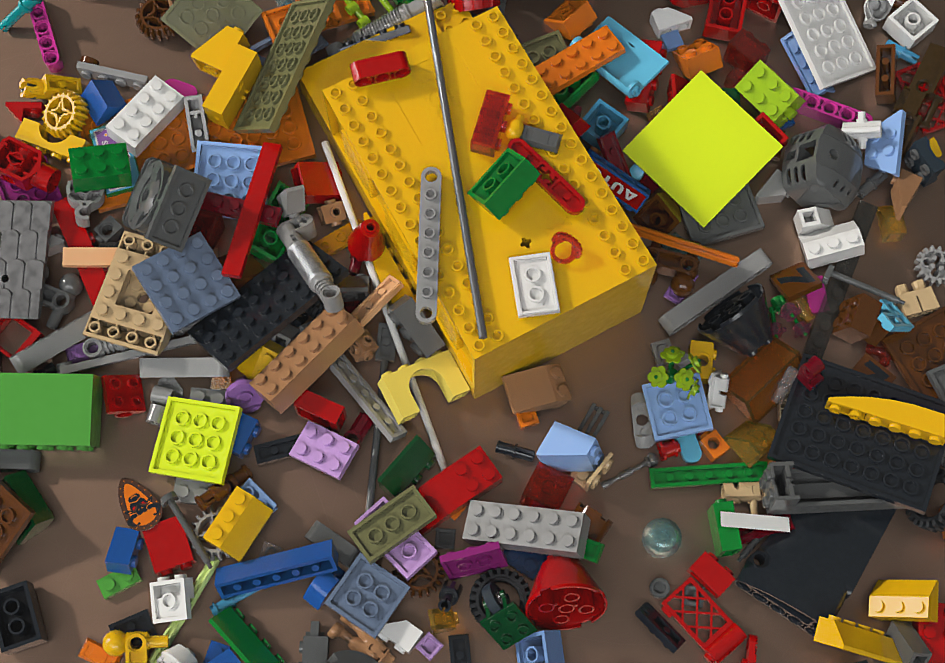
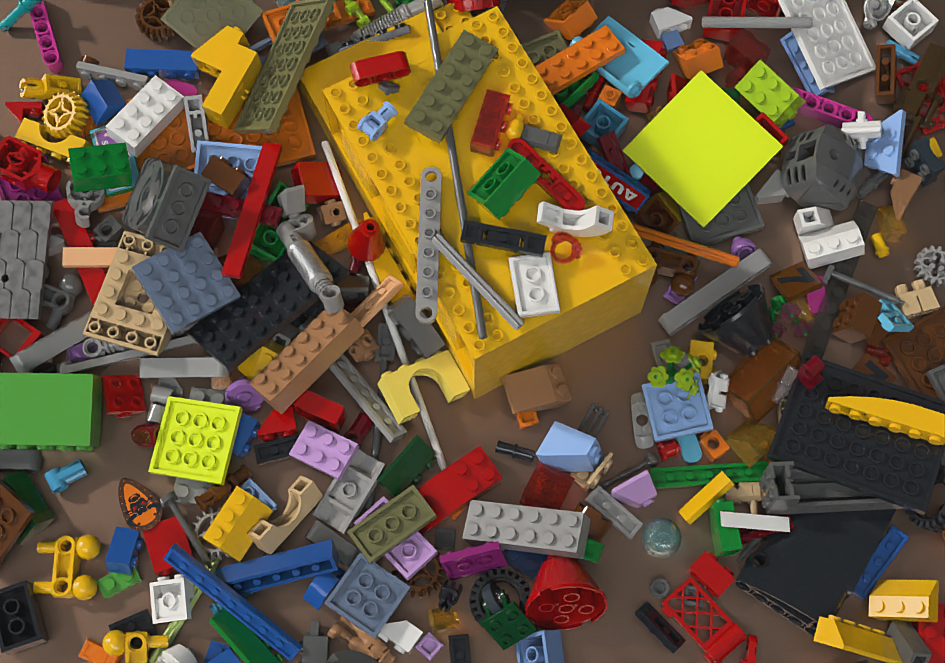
none -> yellow piece [33,534,101,600]
none -> dark azure piece [44,459,88,494]
none -> blue brick [124,49,201,80]
none -> rock [131,424,161,447]
none -> blue tile [163,543,303,662]
none -> reddish brown brick [201,156,251,199]
none -> tan arch [248,476,323,555]
none -> red slope [257,406,298,442]
none -> light grey piece [312,449,386,534]
none -> light blue connector [357,101,398,142]
none -> dark grey piece [378,81,400,95]
none -> olive plate [404,30,498,144]
none -> light grey axle [431,233,524,330]
none -> black hinge [460,220,547,258]
none -> white arch [536,201,614,237]
none -> red pin [582,68,606,113]
none -> light grey hinge [584,485,643,539]
none -> orange brick [597,84,622,109]
none -> lavender slope [610,470,657,508]
none -> yellow tile [678,471,735,525]
none -> light grey axle [702,17,813,29]
none -> medium lavender brick [730,236,756,261]
none -> blue tile [852,525,910,600]
none -> yellow pin [870,233,890,258]

